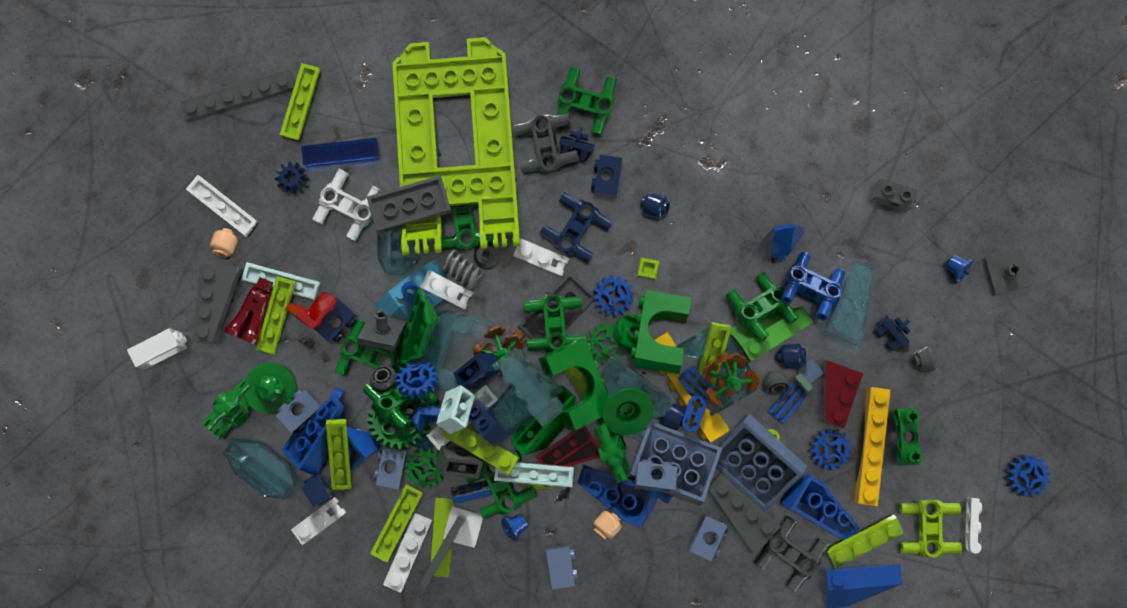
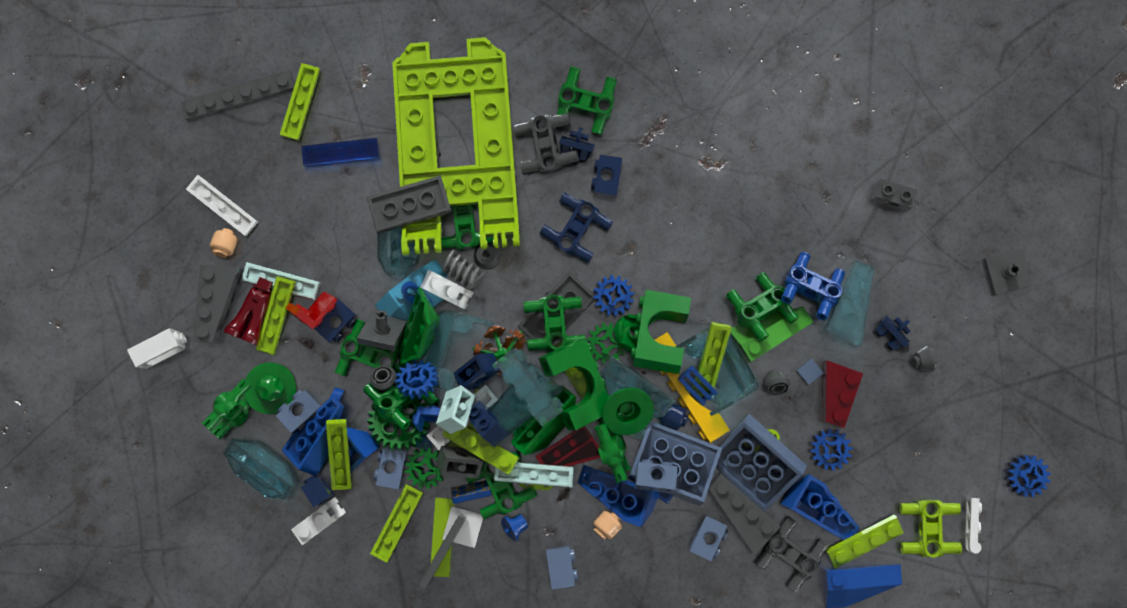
dark blue gear [275,161,308,194] -> none
white piece [312,169,382,242] -> none
white plate [383,513,433,593] -> none
white plate [513,238,570,277] -> none
lime tile [637,257,660,280] -> none
dark blue head [640,192,670,219] -> none
blue beam [682,396,706,432] -> none
dark orange plant [703,352,760,407] -> none
blue wedge [764,223,805,262] -> none
blue tile [768,382,808,424] -> none
dark blue head [778,343,806,369] -> none
sand green tile [793,373,813,392] -> none
yellow arch [854,387,890,506] -> none
green piece [894,408,922,466] -> none
blue piece [946,255,974,283] -> none

